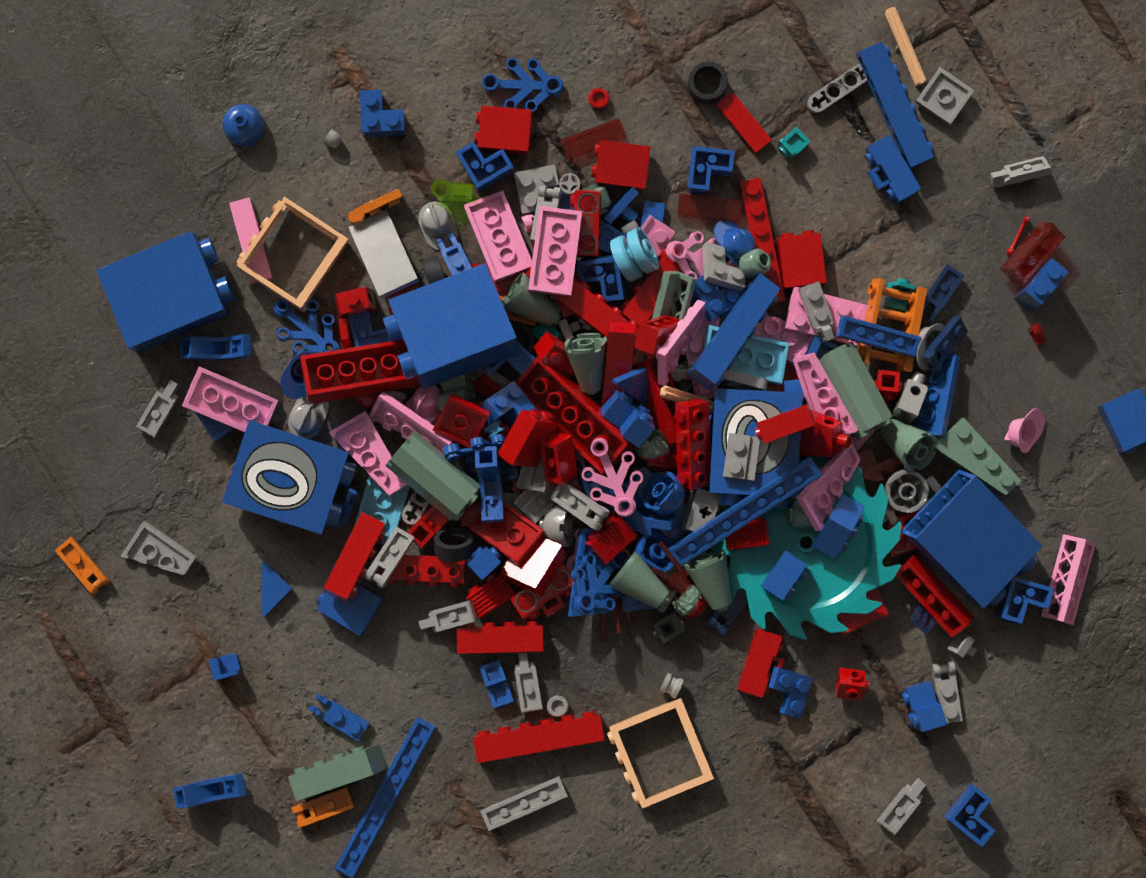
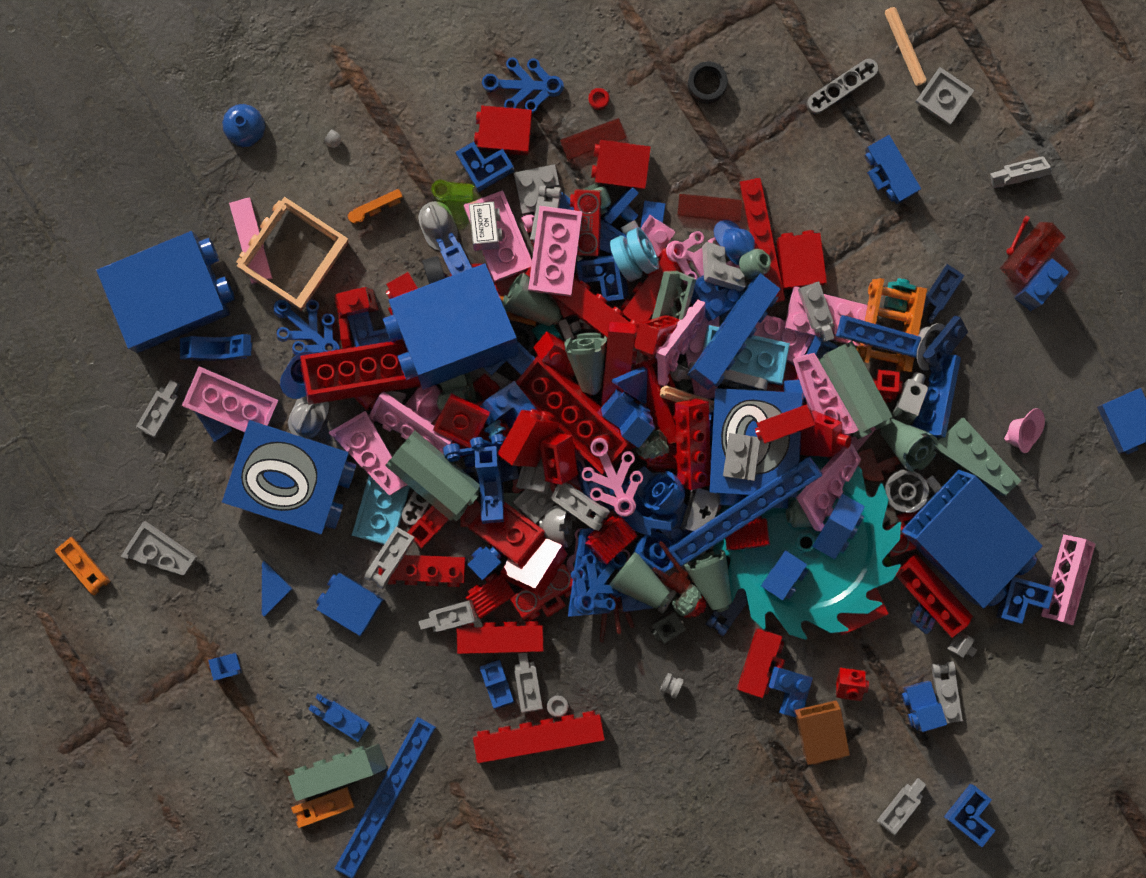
blue arch [173,773,247,809] -> none
red brick [323,512,387,603] -> none
blue tile [337,488,361,528] -> none
tile [348,210,419,299] -> none
blue brick [360,90,406,138] -> none
black tyre [434,526,475,562] -> none
light grey plate [480,776,568,831] -> none
light grey wheel [559,173,580,197] -> none
light nougat window [607,698,714,808] -> none
blue brick [687,146,735,195] -> none
red tile [716,92,772,154] -> none
teal bracket [777,127,811,160] -> none
blue brick [856,41,934,169] -> none
red tile [1028,323,1046,347] -> none
none -> brick [469,201,503,251]
none -> dark orange brick [795,700,850,765]

